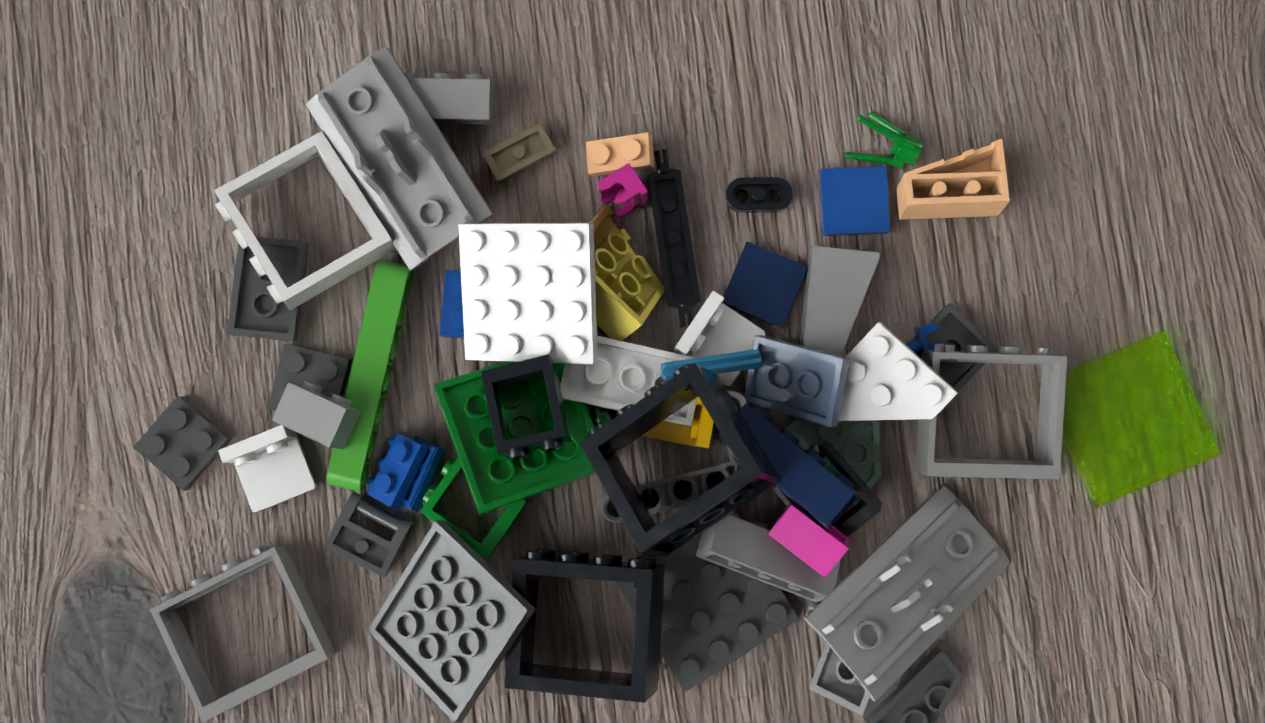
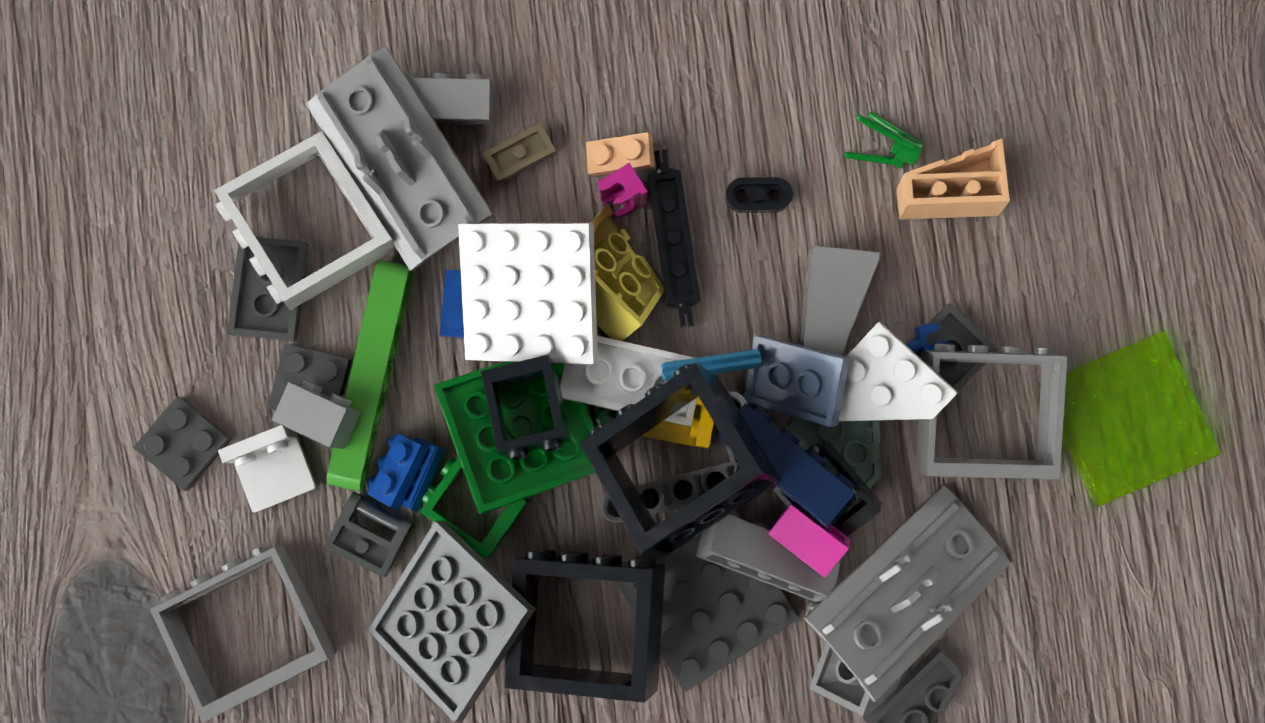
white bracket [674,291,765,387] -> none
dark blue tile [722,242,808,329] -> none
blue tile [819,166,890,236] -> none

